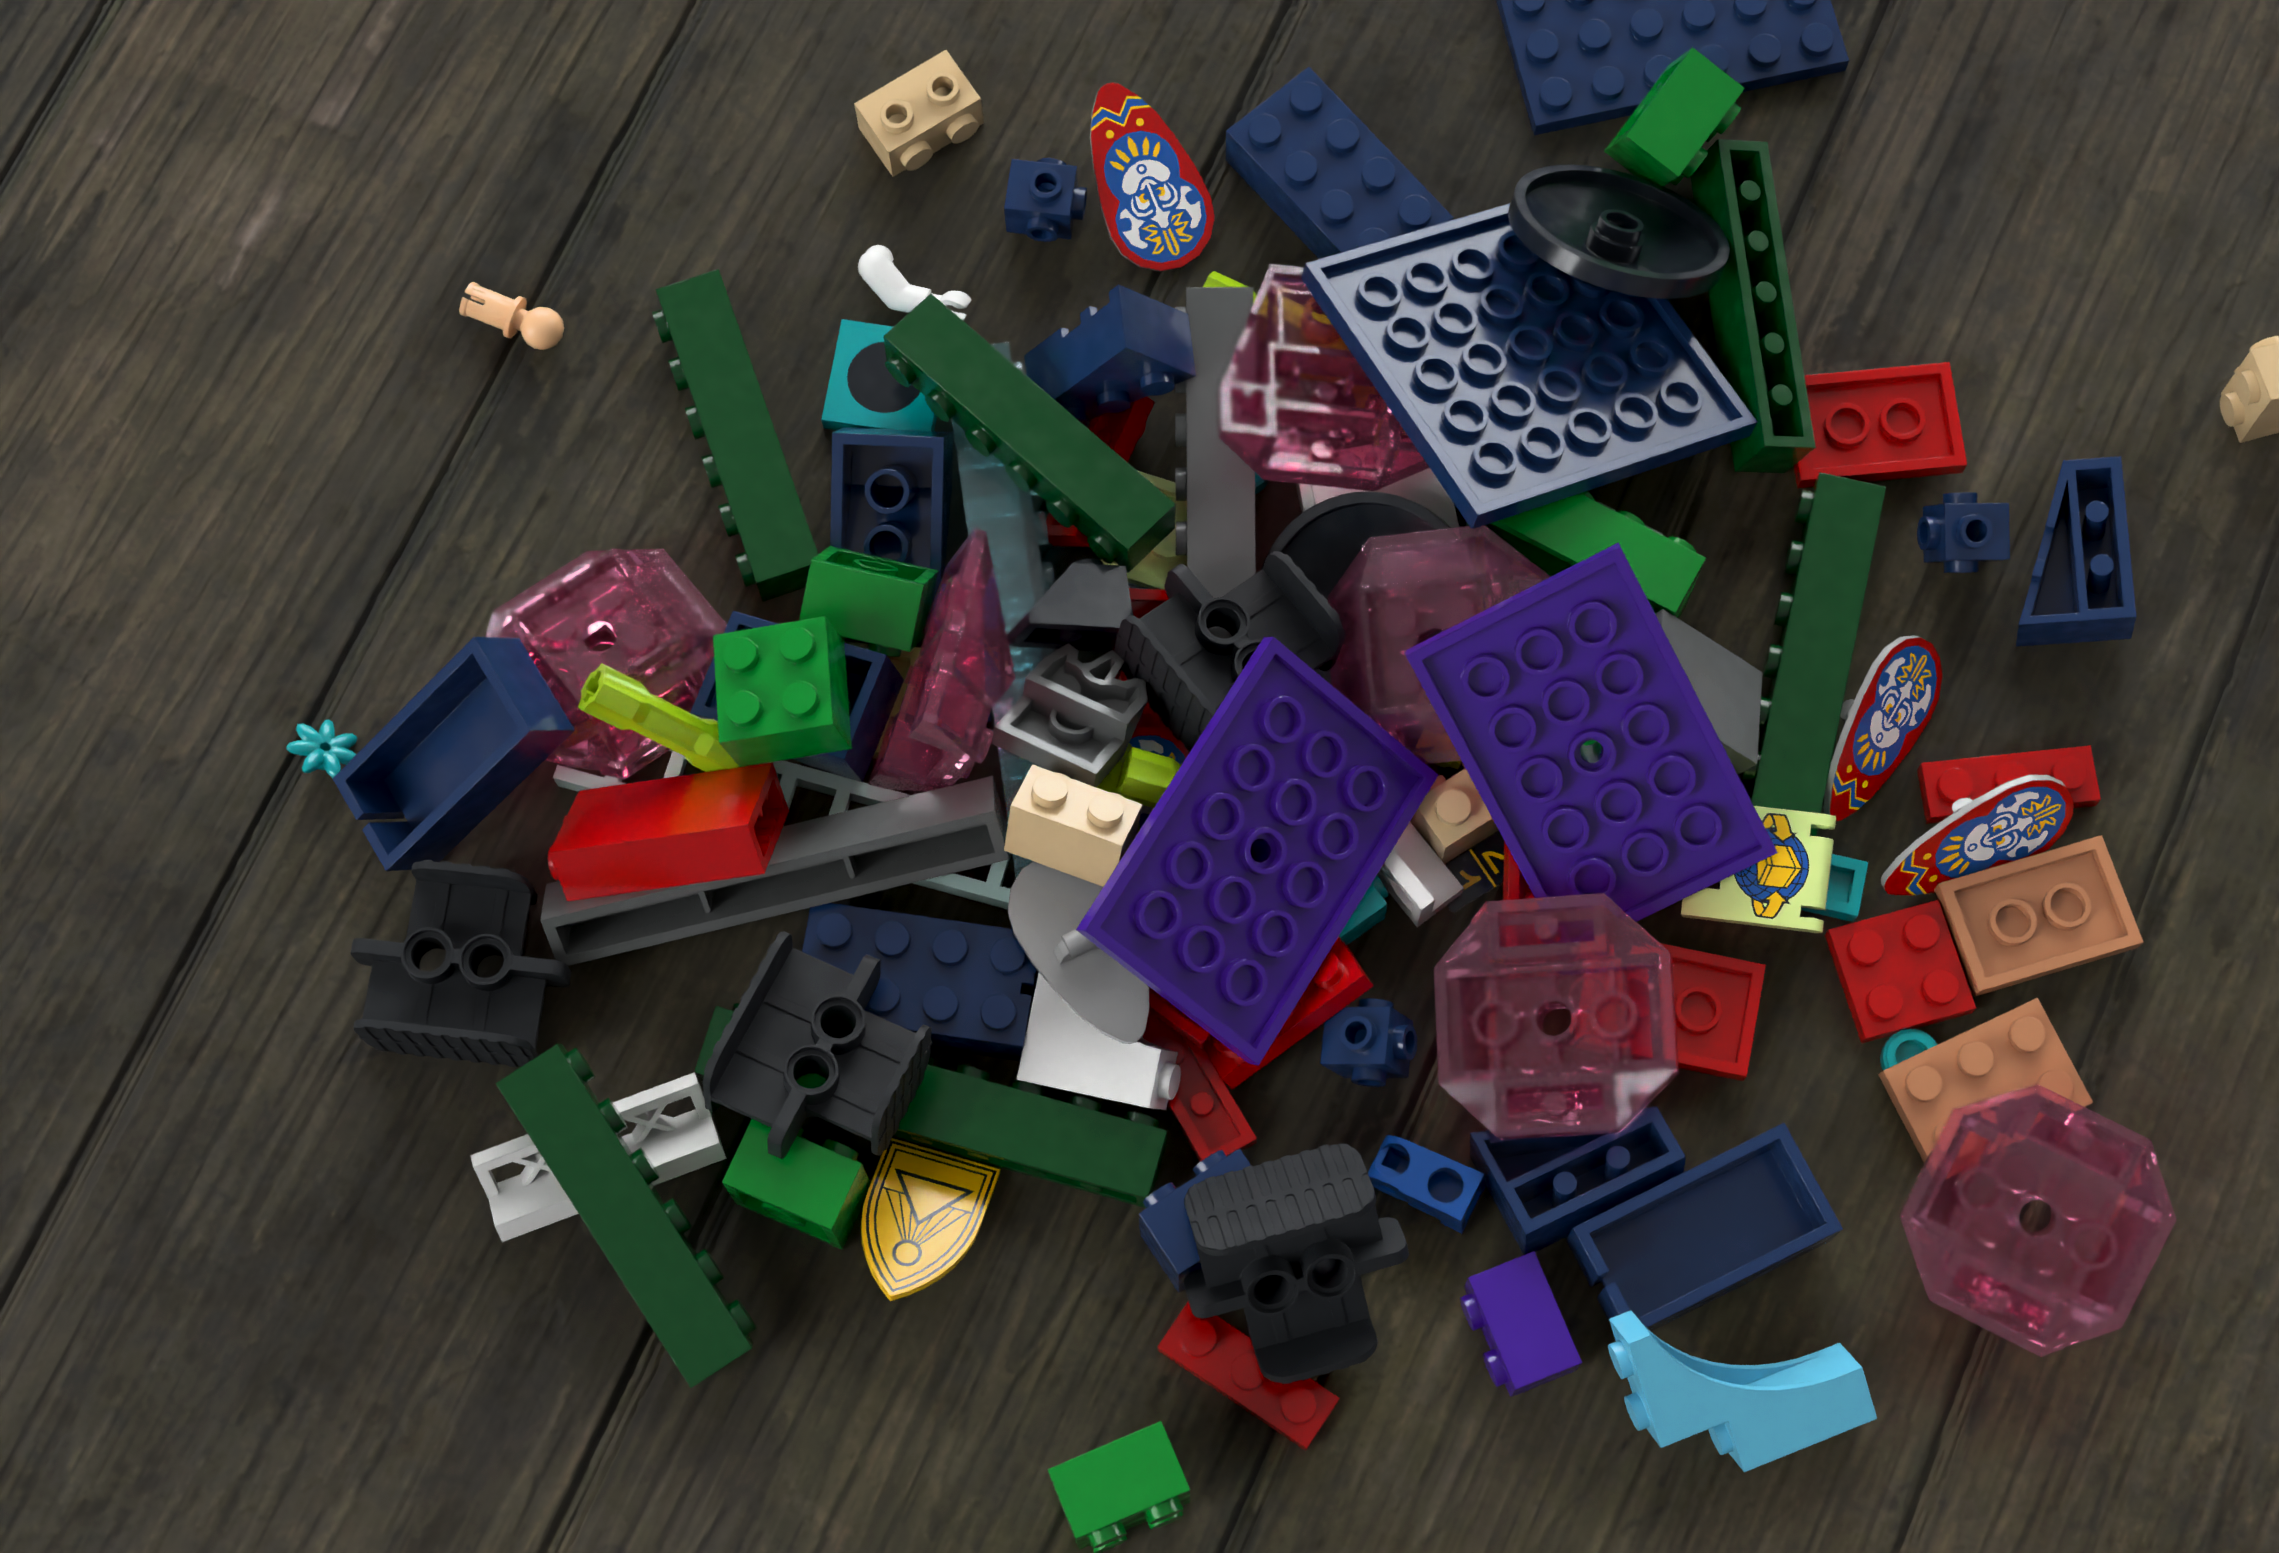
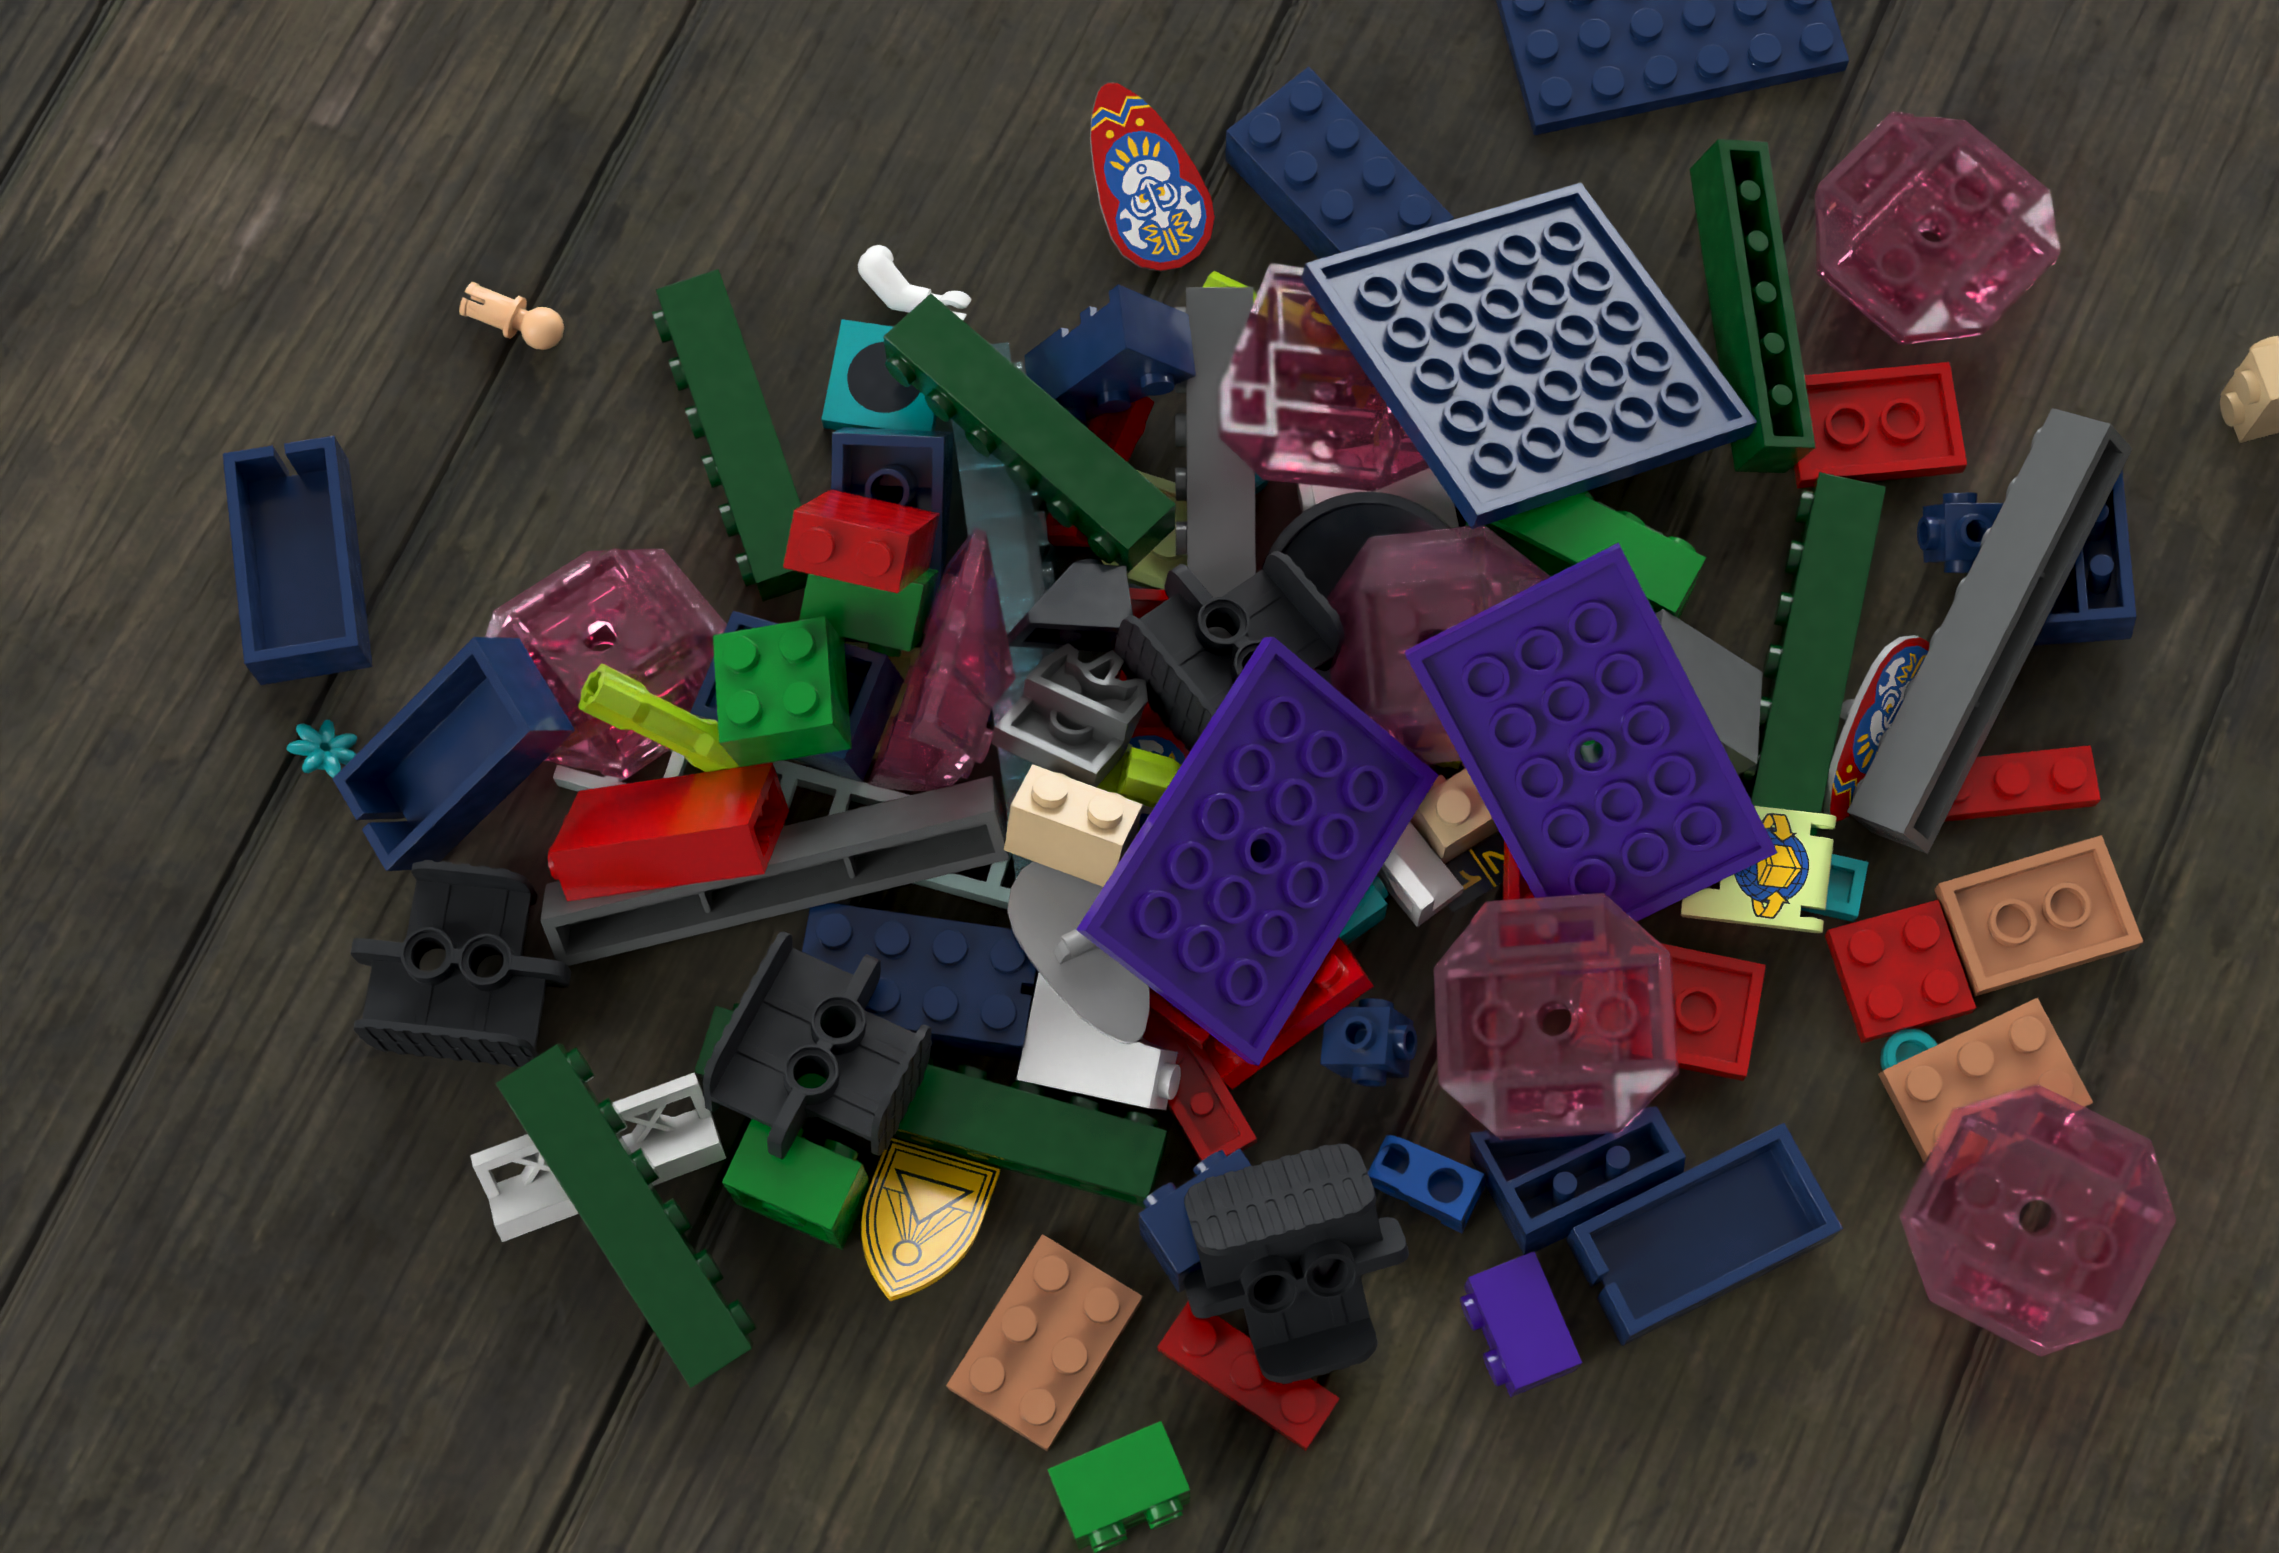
tan brick [854,50,984,177] -> none
dark blue brick [1004,158,1087,242] -> none
black dish [1508,165,1730,299] -> none
green brick [1604,47,1745,186] -> none
medium azure arch [1608,1310,1877,1472] -> none
shield [1881,775,2073,896] -> none
none -> dark blue piece [222,436,373,685]
none -> red brick [783,489,940,593]
none -> nougat plate [946,1234,1143,1452]
none -> clear pink piece [1815,111,2061,345]
none -> dark grey brick [1847,408,2132,854]

